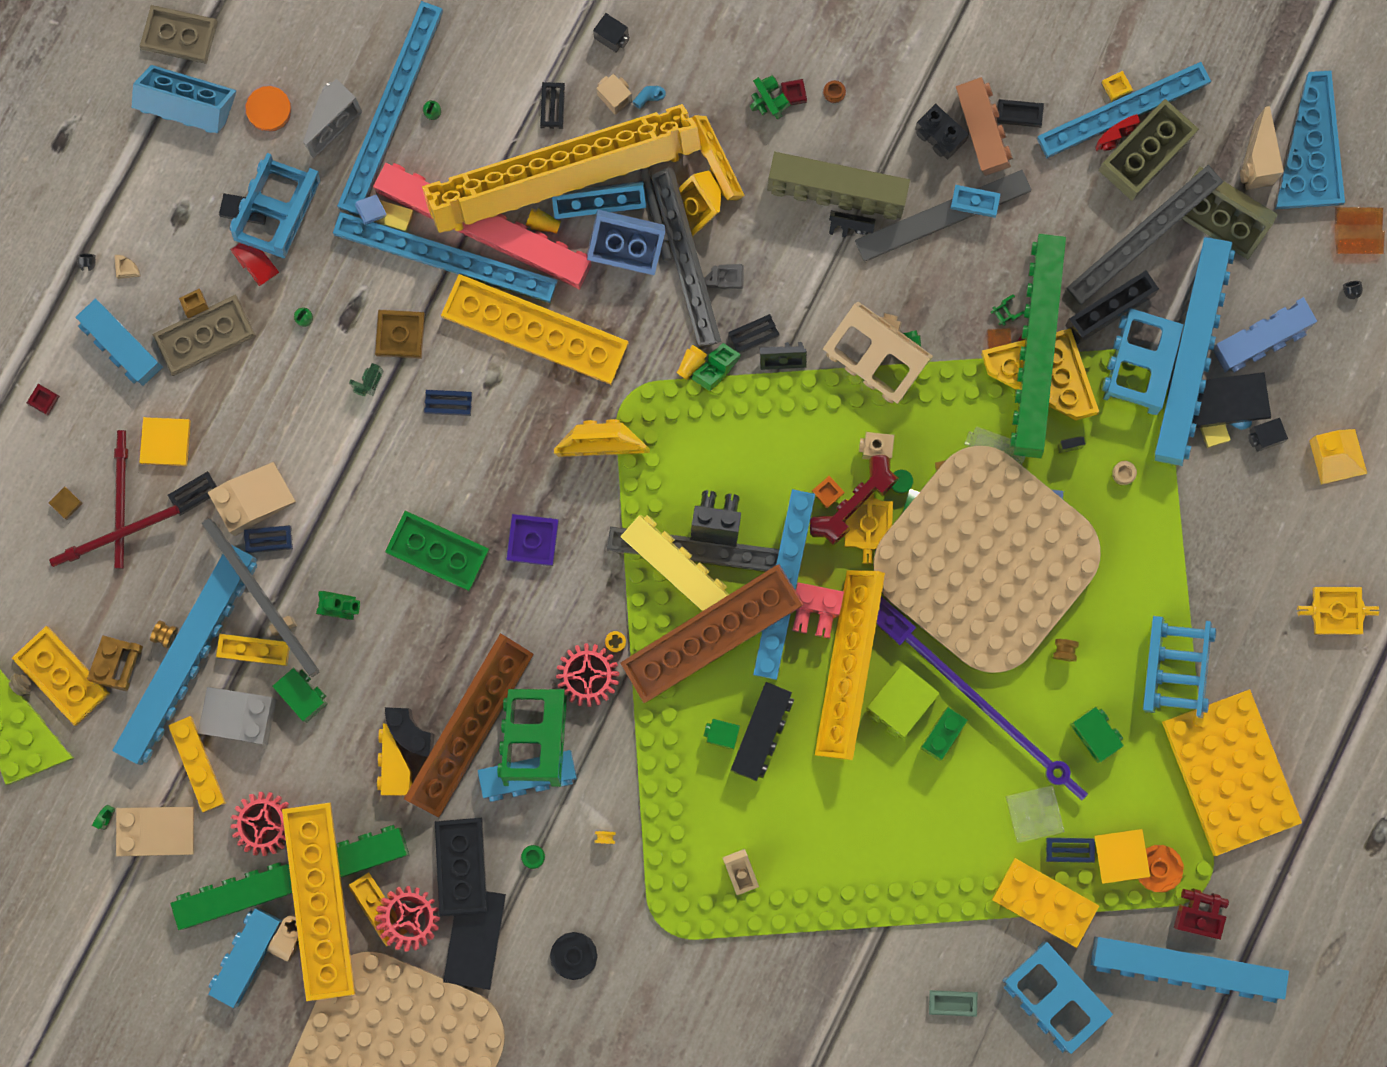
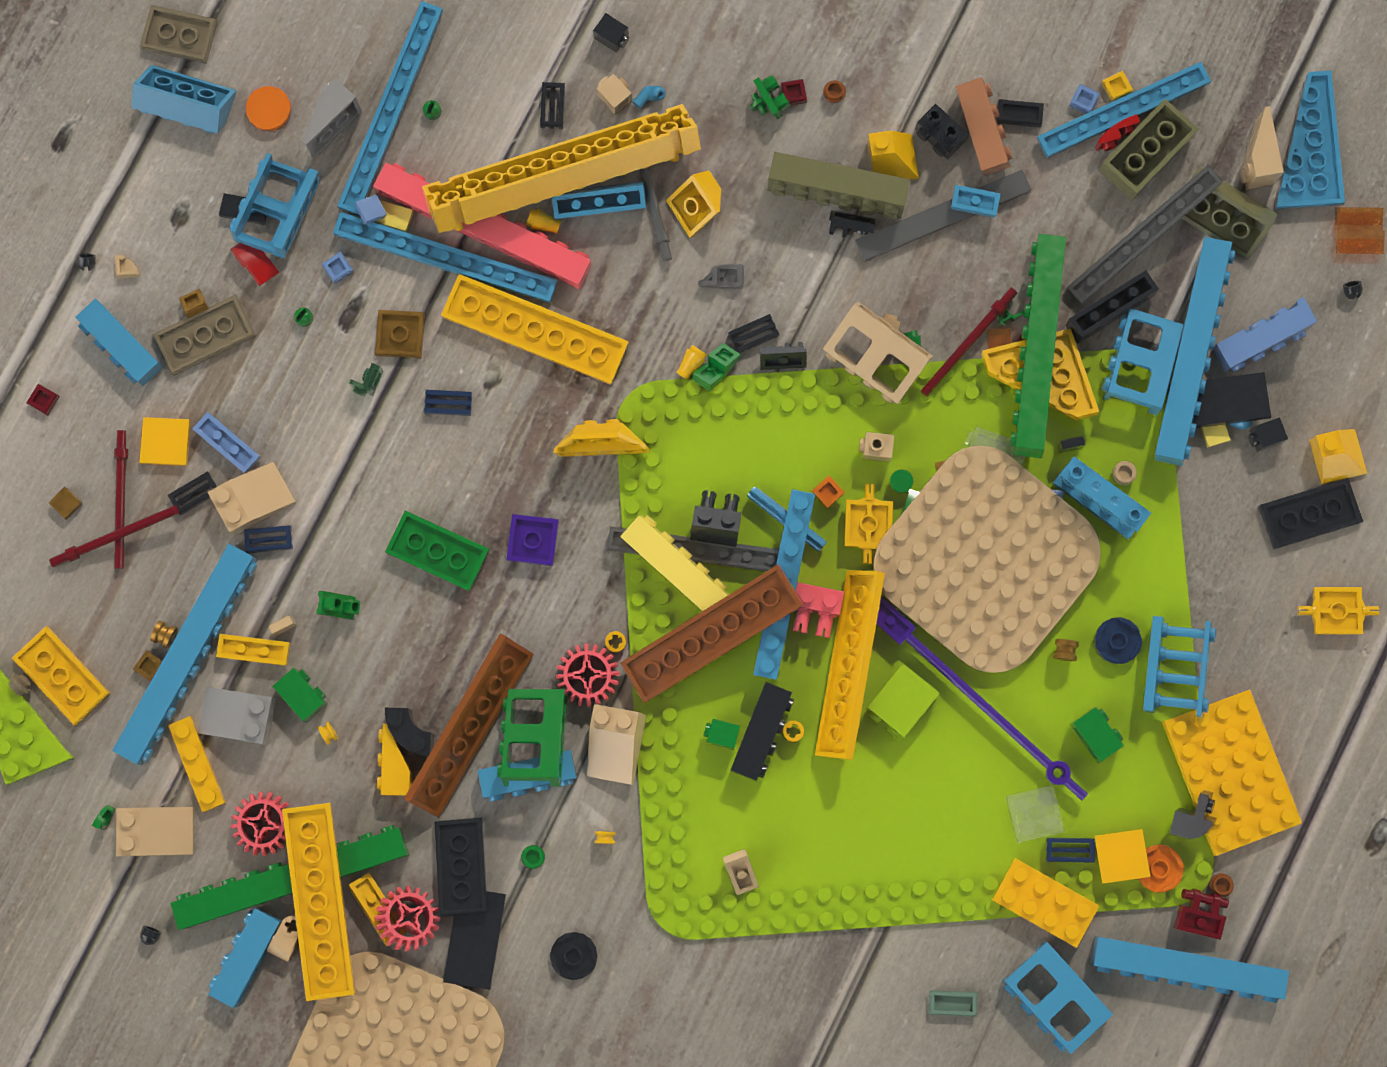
pearl gold plate [87,635,143,691] -> none
dark grey tile [202,518,320,677] -> none
medium blue brick [587,209,665,275] -> none
dark grey tile [651,167,721,349] -> none
yellow plate [691,115,745,200] -> none
dark red plate [810,455,899,545] -> none
green brick [920,707,968,761] -> none
none -> pearl gold tile [133,650,162,682]
none -> black hinge [140,926,161,945]
none -> medium blue plate [193,412,261,474]
none -> yellow bush [318,721,339,745]
none -> medium blue tile [322,251,354,284]
none -> tan slope [587,704,647,785]
none -> dark azure axle [747,487,826,552]
none -> yellow bush [783,721,804,742]
none -> yellow slope [867,131,919,180]
none -> dark red bar [920,287,1017,397]
none -> dark azure fence [1052,457,1151,540]
none -> medium blue tile [1069,84,1100,114]
none -> dark blue tile [1094,617,1142,664]
none -> black brick [1170,790,1217,839]
none -> dark orange plate [1209,873,1234,897]
none -> black tile [1258,478,1364,550]

